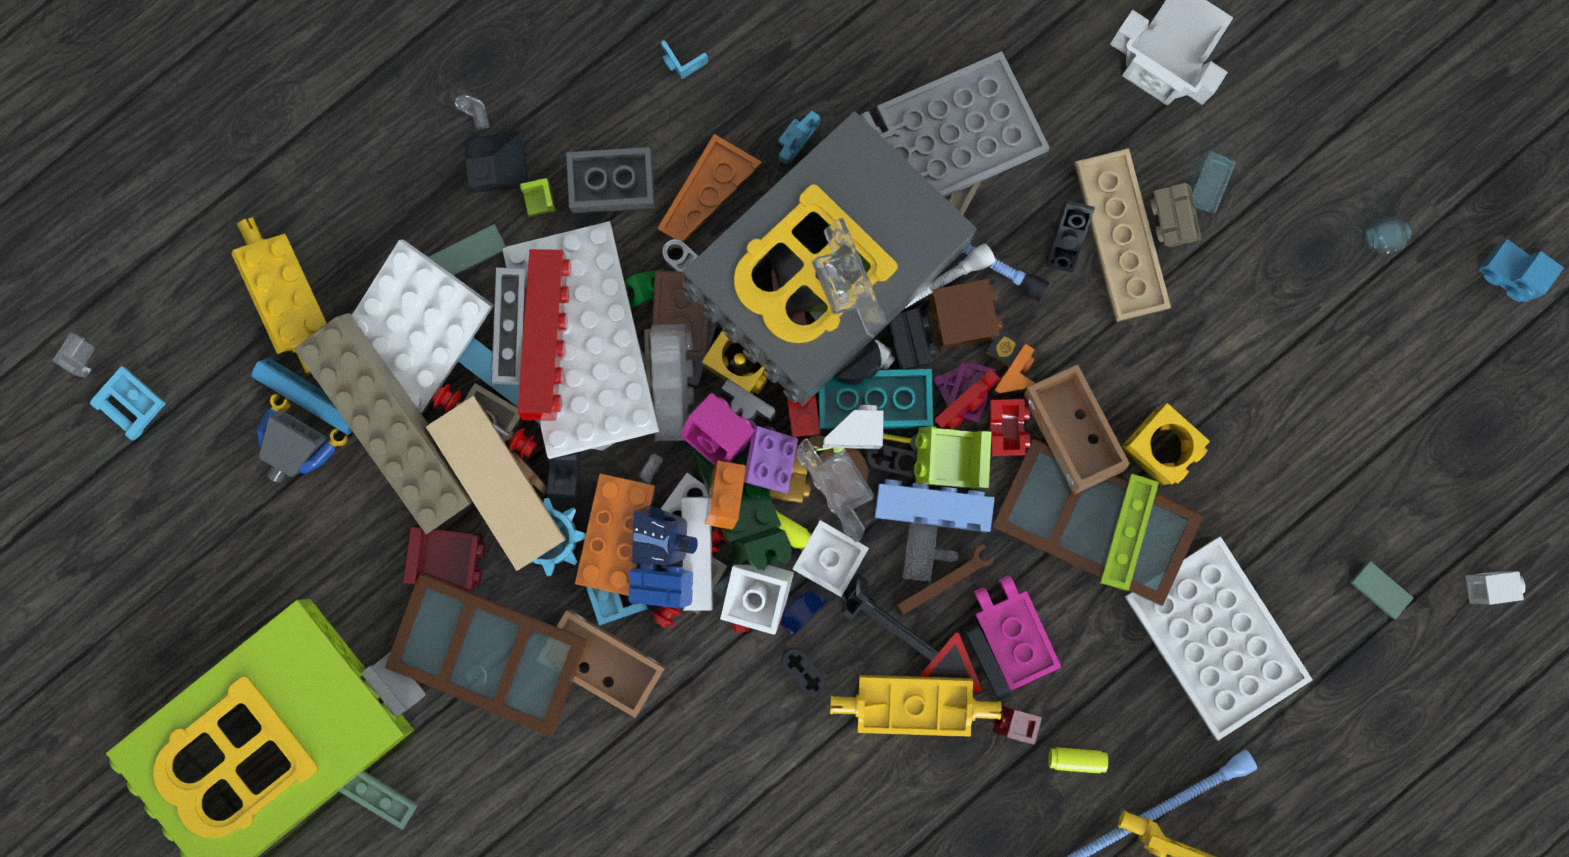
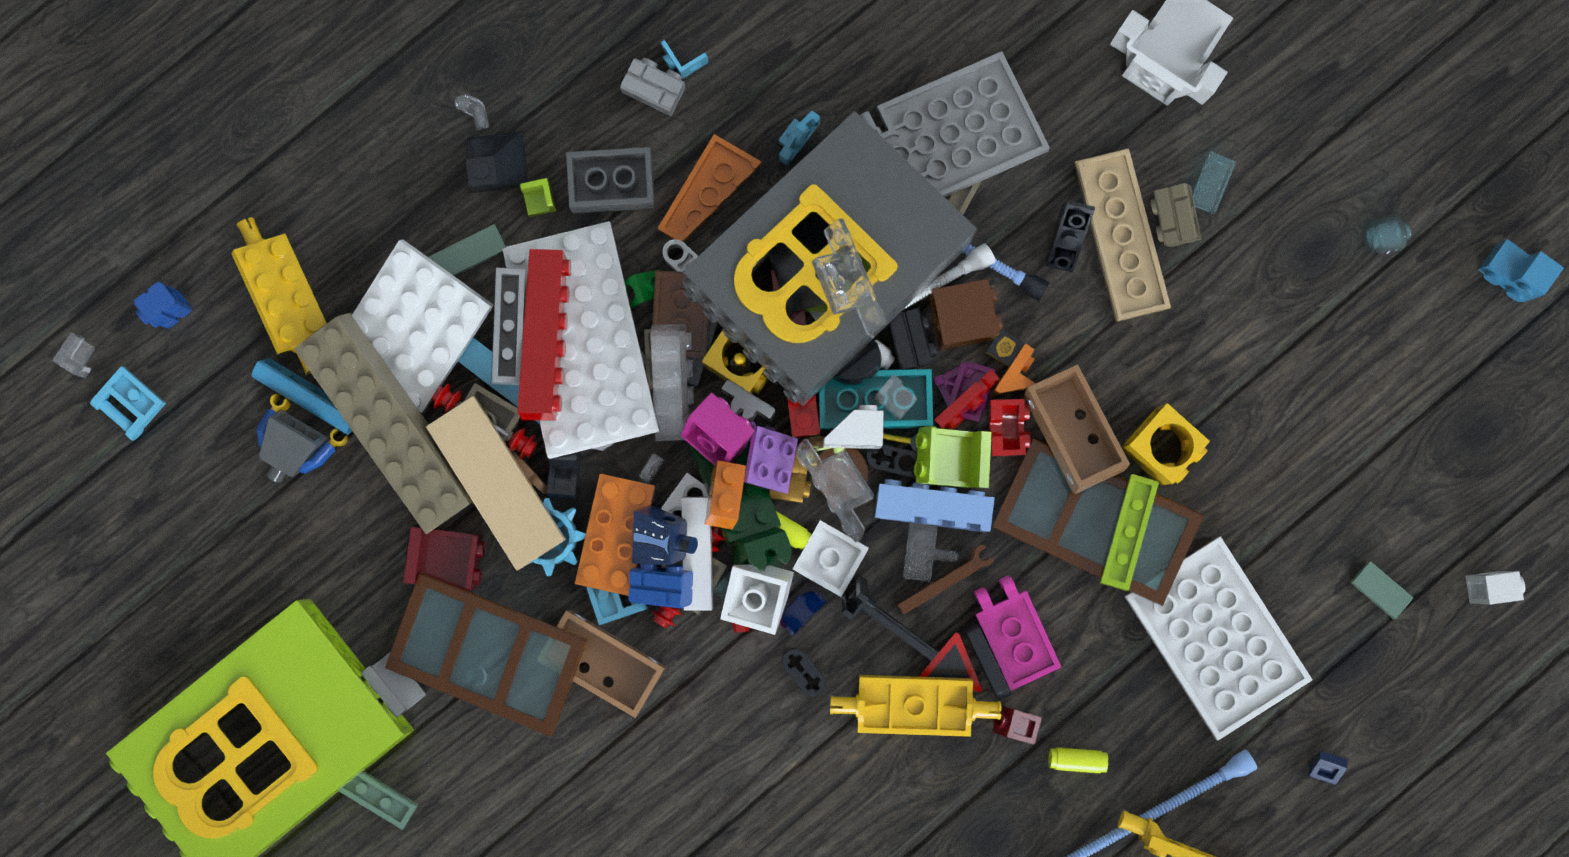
none -> blue brick [134,282,192,329]
none -> light grey brick [620,58,685,116]
none -> clear panel [874,375,917,420]
none -> dark blue plate [1309,751,1347,785]

